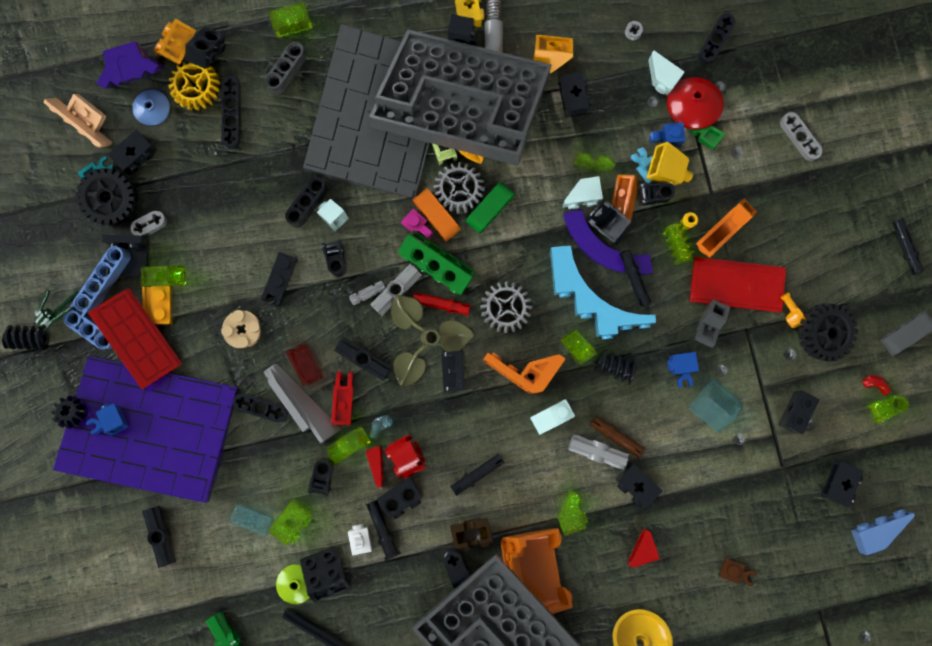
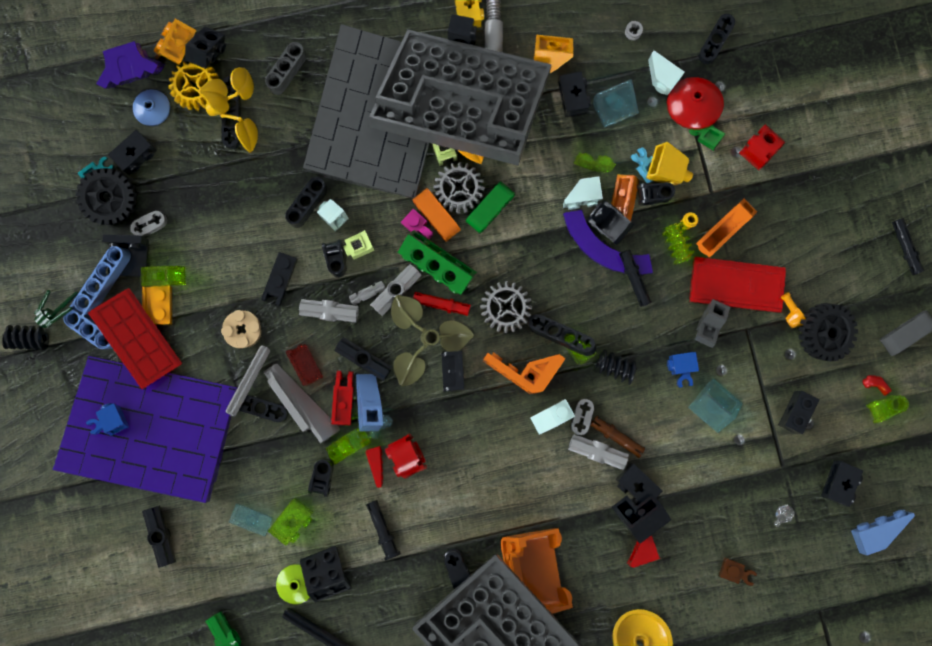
light nougat bracket [44,94,112,147] -> none
black gear [51,395,88,429] -> none
clear neon green brick [268,2,313,38] -> none
white brick [348,524,374,556] -> none
black brick [377,477,423,519] -> none
black pin [450,453,505,496] -> none
dark brown cylinder [450,517,493,551] -> none
medium azure arch [550,246,656,340] -> none
clear neon green slope [556,489,588,536] -> none
blue brick [649,122,686,148] -> none
light grey beam [780,112,822,161] -> none
none -> yellow plant [198,67,258,153]
none -> light grey axle [226,345,270,417]
none -> light grey piece [299,299,359,323]
none -> yellowish green window [343,230,375,260]
none -> medium blue slope [356,374,383,431]
none -> black beam [528,314,596,356]
none -> light grey beam [571,399,594,435]
none -> clear light blue slope [593,79,639,127]
none -> black brick [612,494,671,544]
none -> red brick [739,124,786,171]
none -> clear piece [773,505,795,527]

